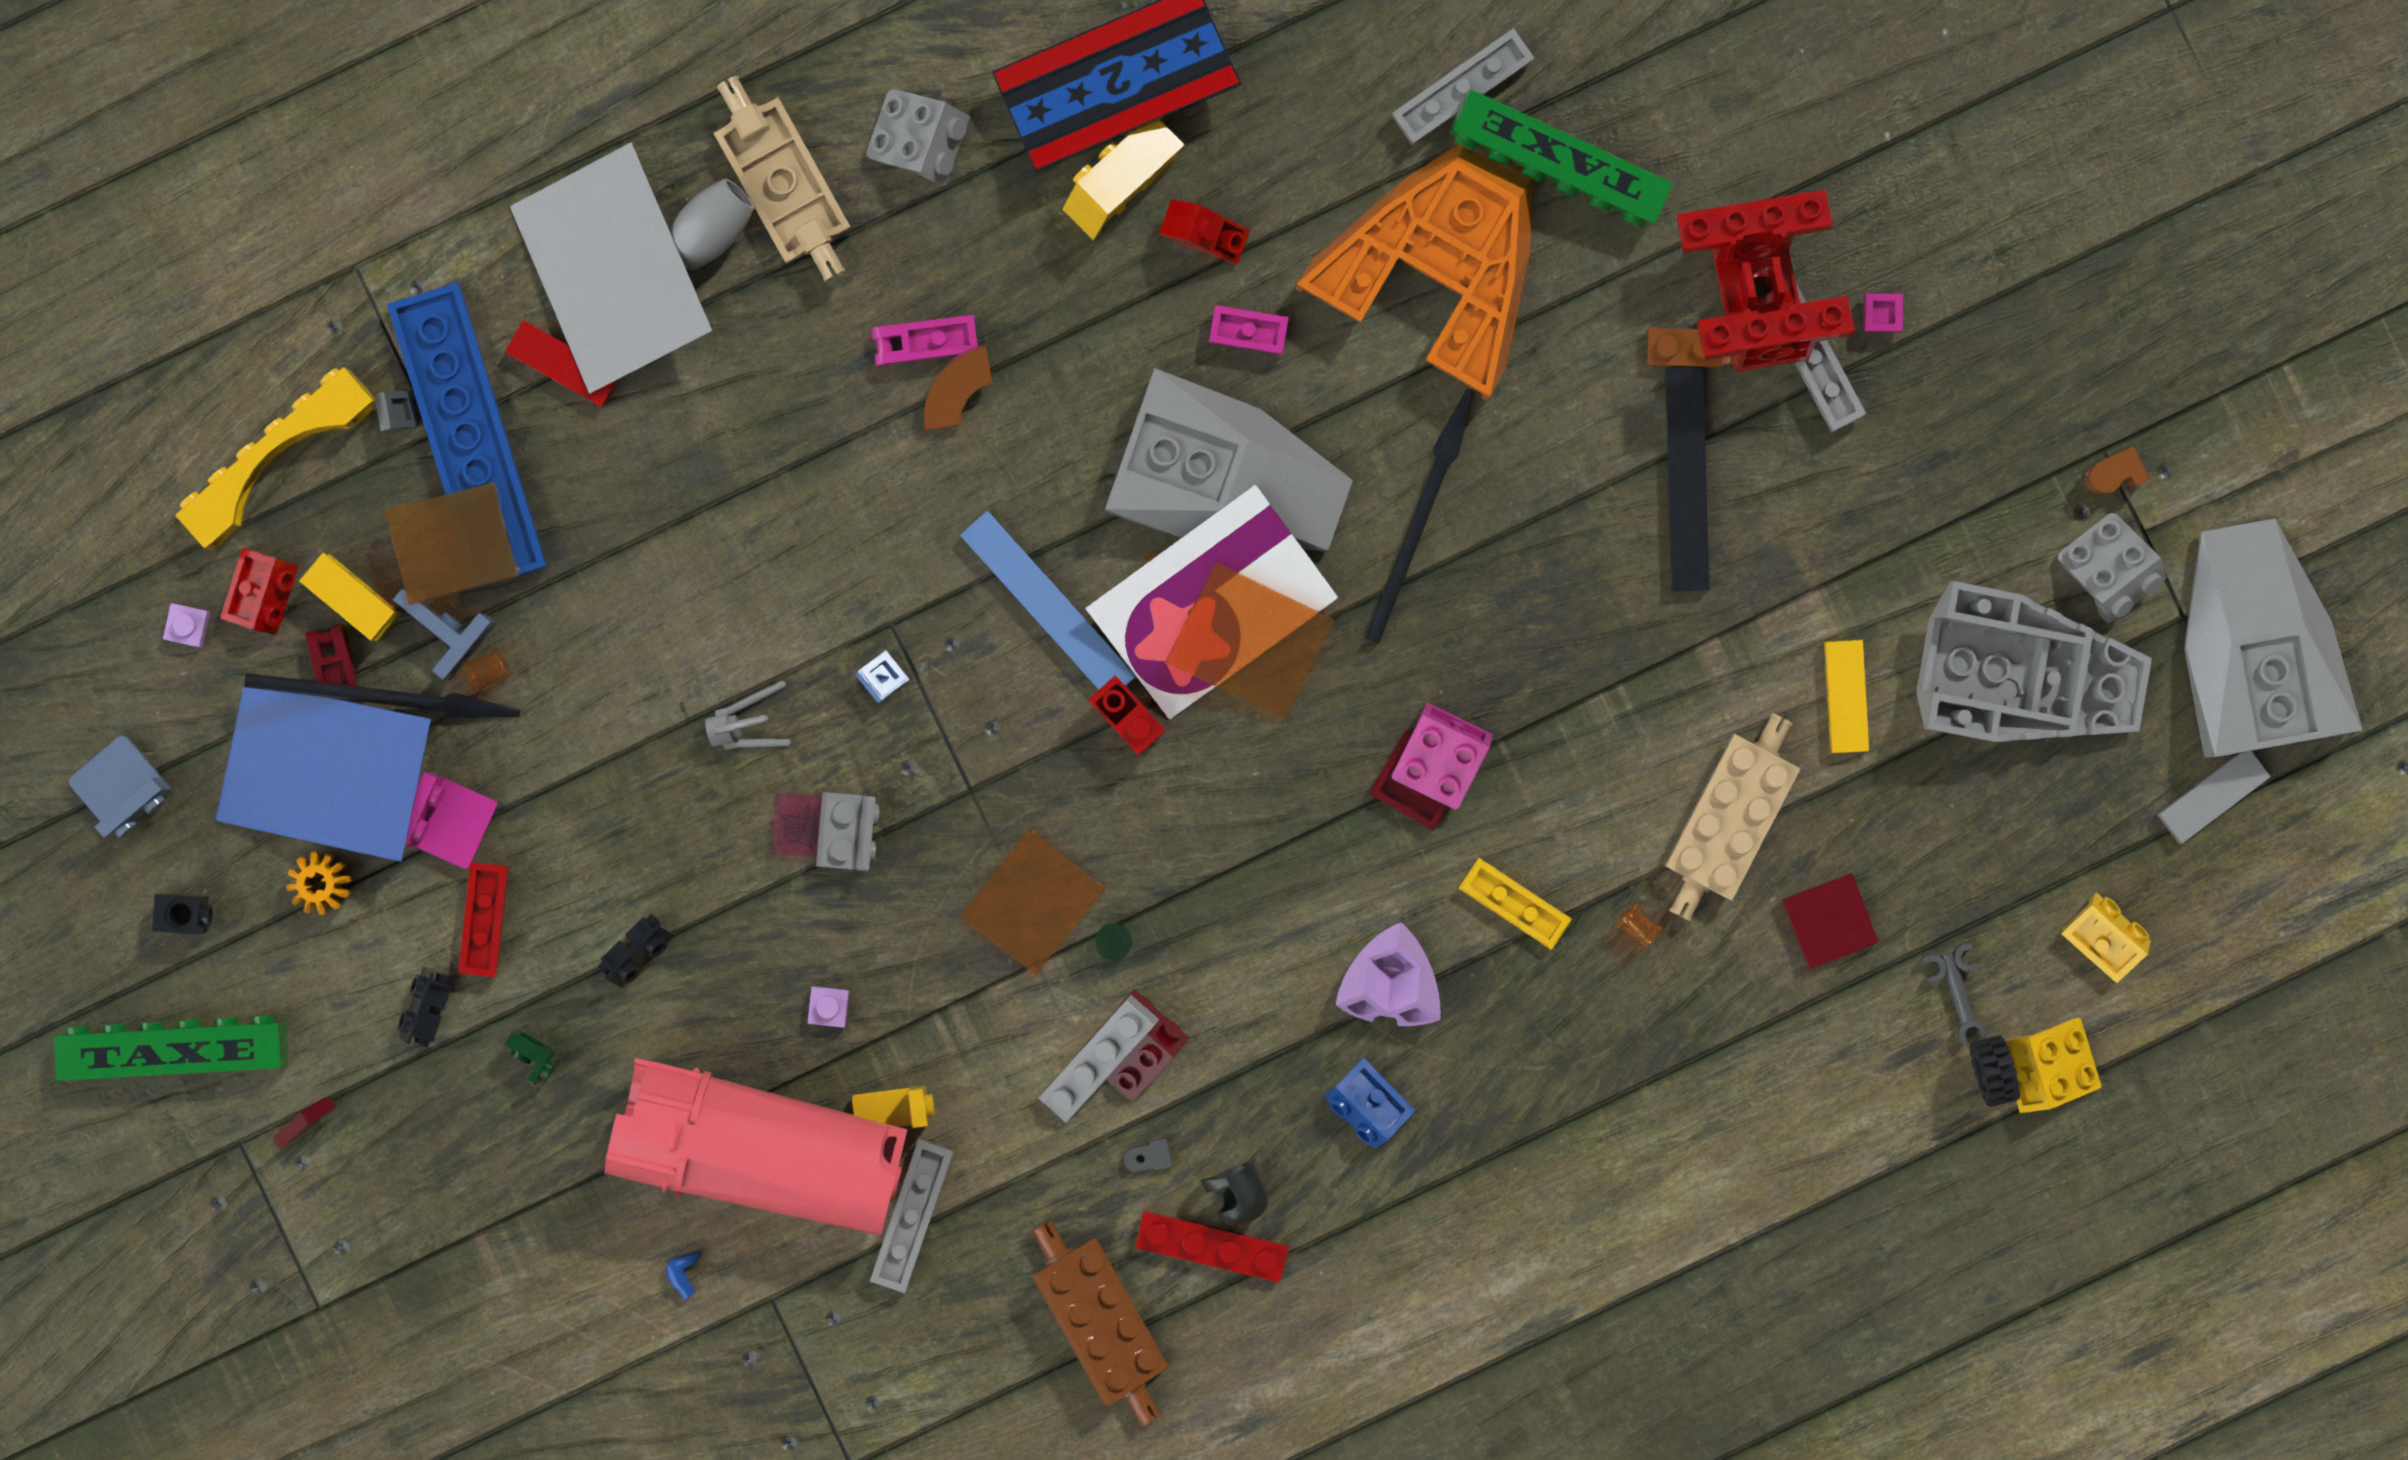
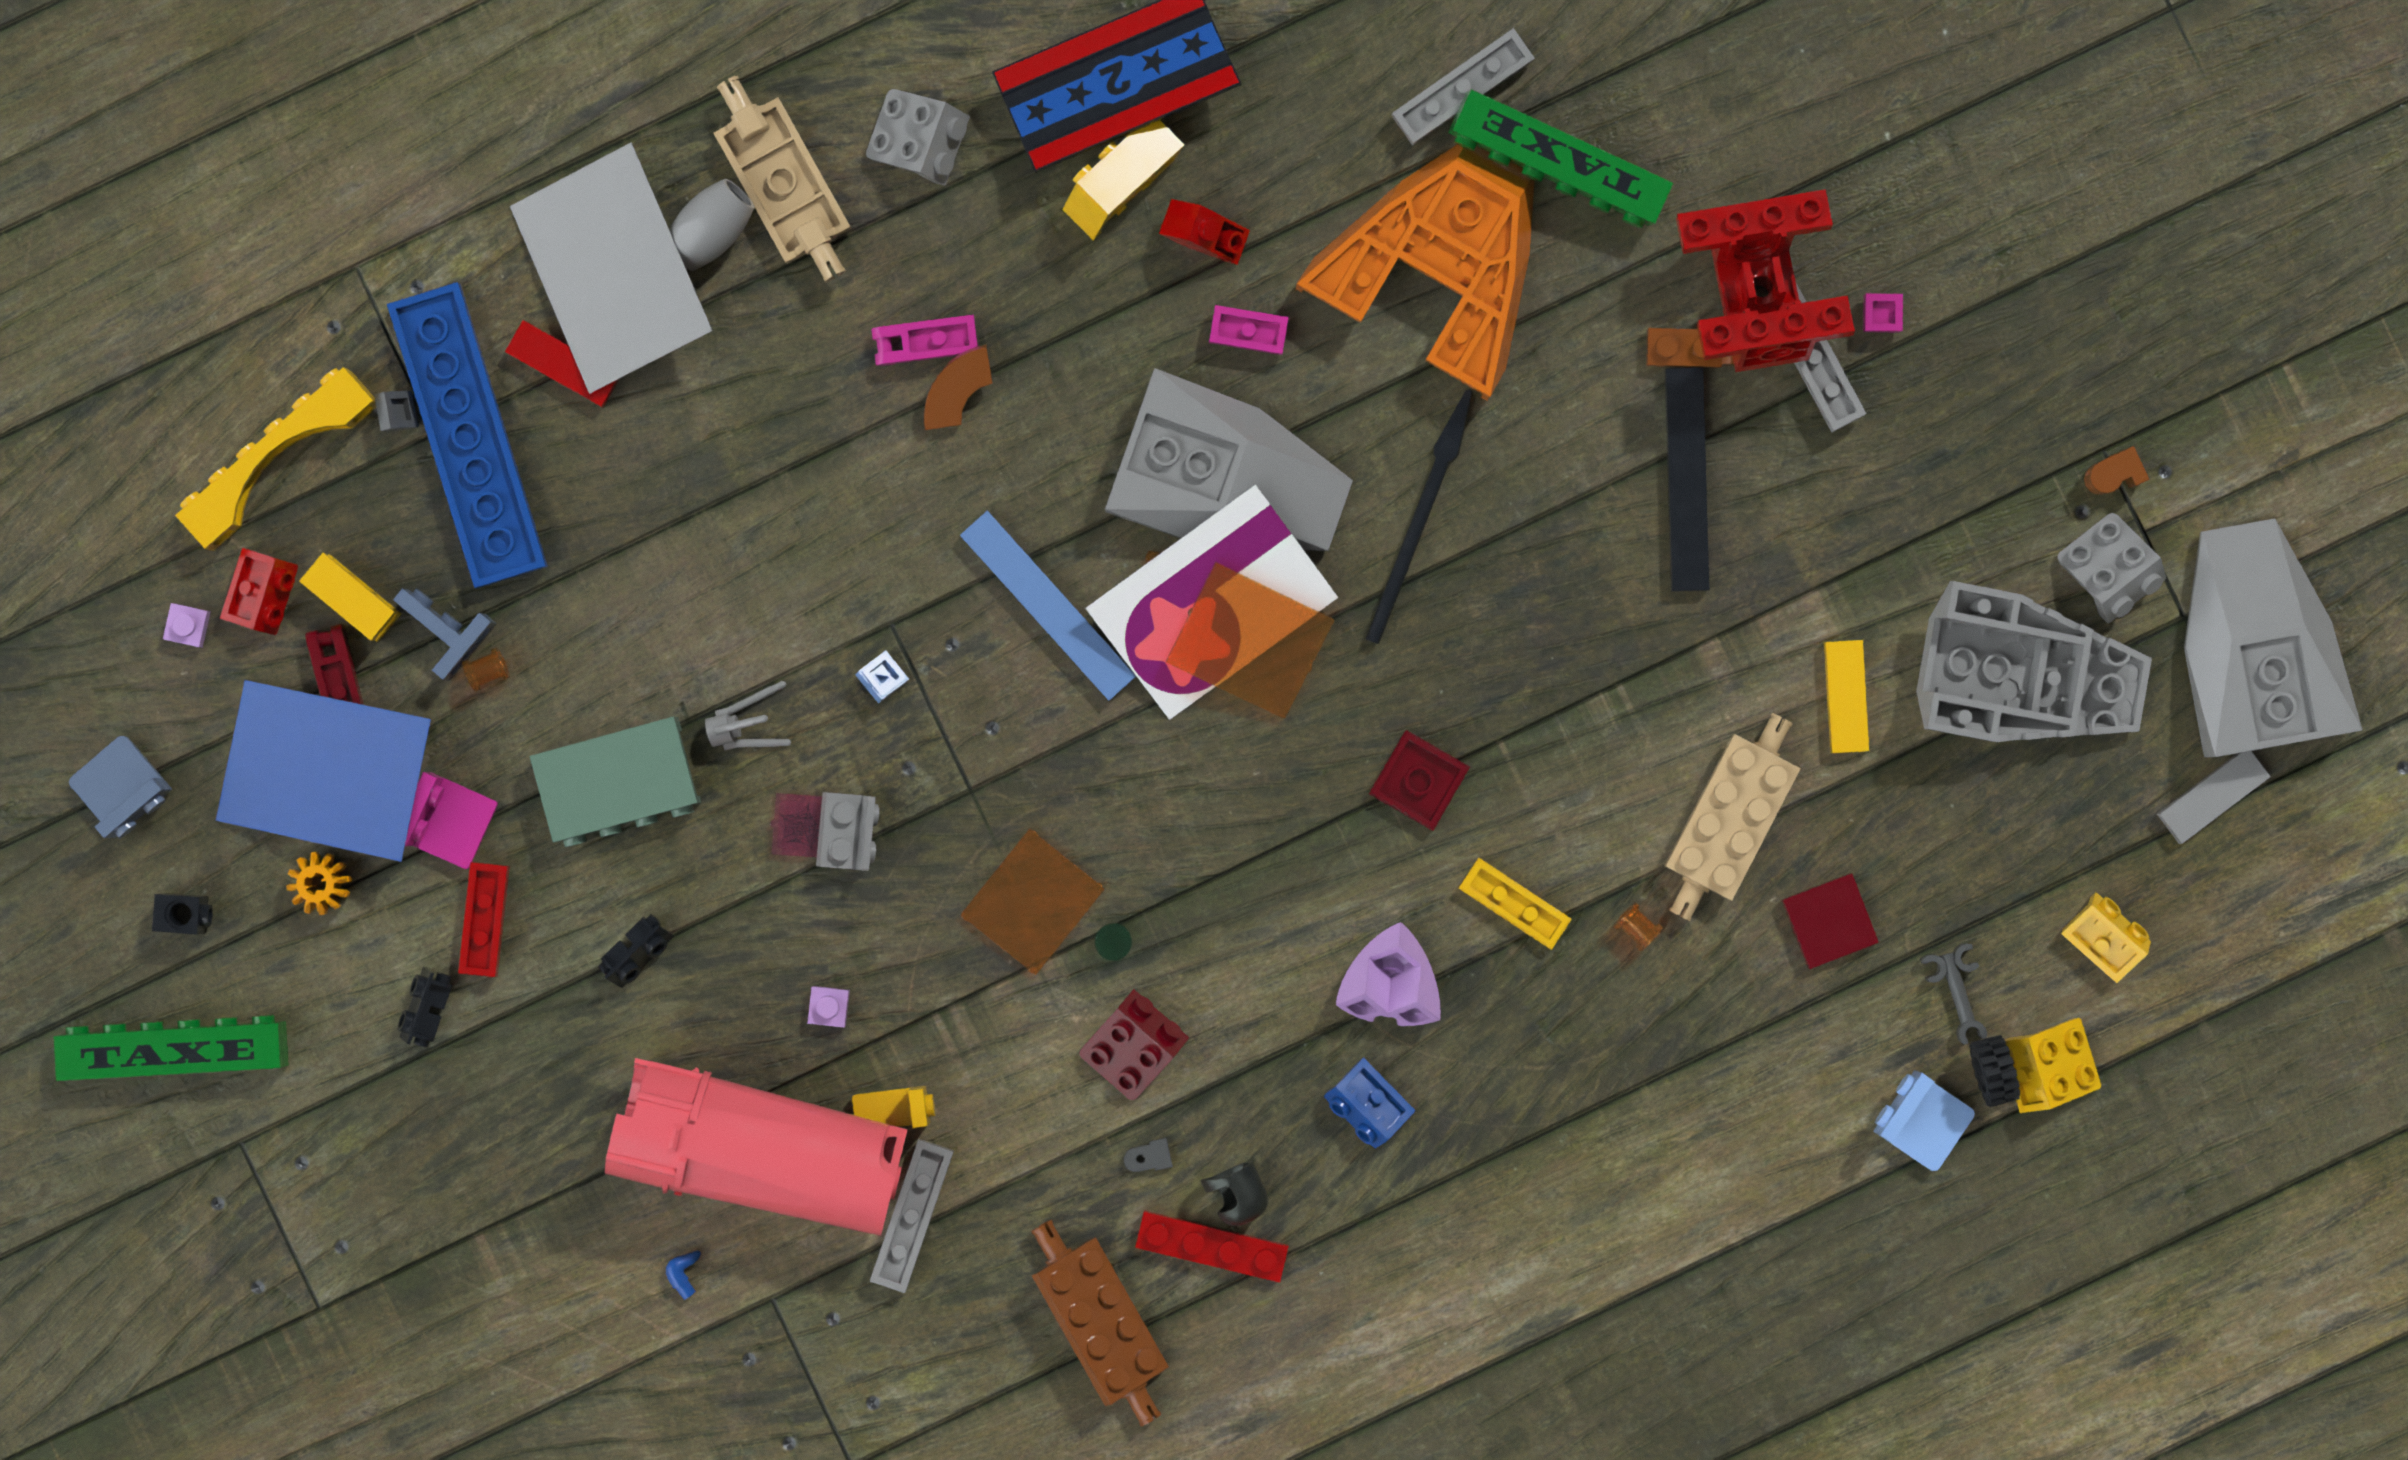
black piece [244,673,521,718] -> none
dark red tile [273,1097,336,1150] -> none
clear orange piece [385,483,519,605] -> none
dark green bracket [504,1029,557,1086] -> none
light grey plate [1038,995,1159,1123] -> none
red slope [1088,675,1166,755] -> none
dark pink bracket [1392,702,1493,809] -> none
none -> sand green panel [529,716,701,847]
none -> light blue bracket [1873,1070,1975,1171]

